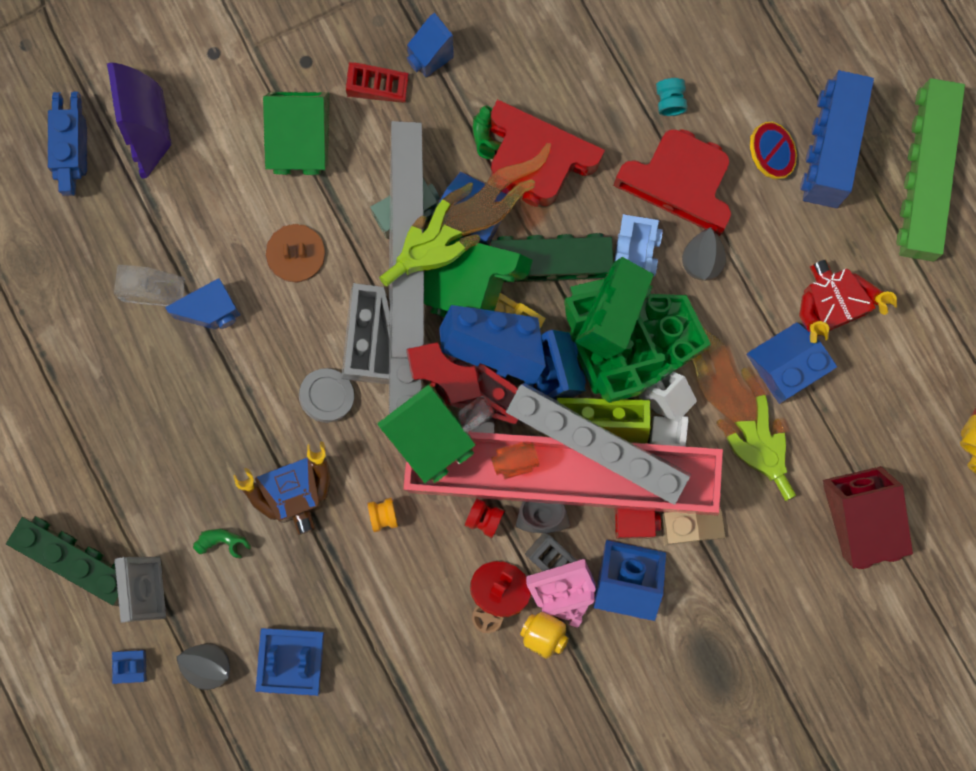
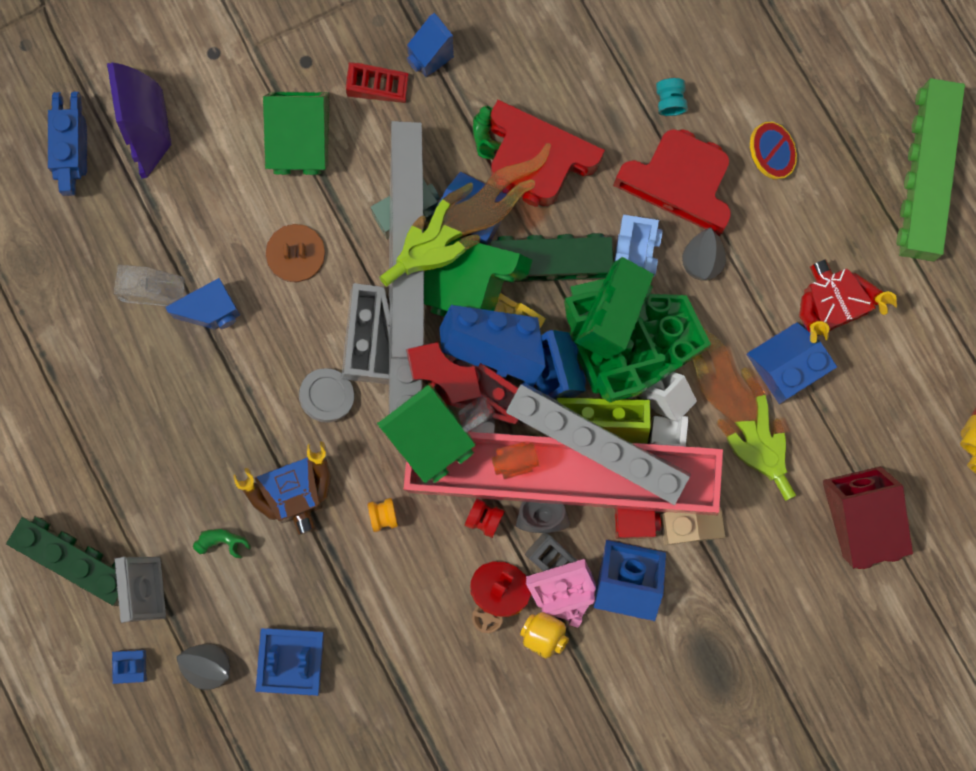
blue brick [800,70,874,209] -> none

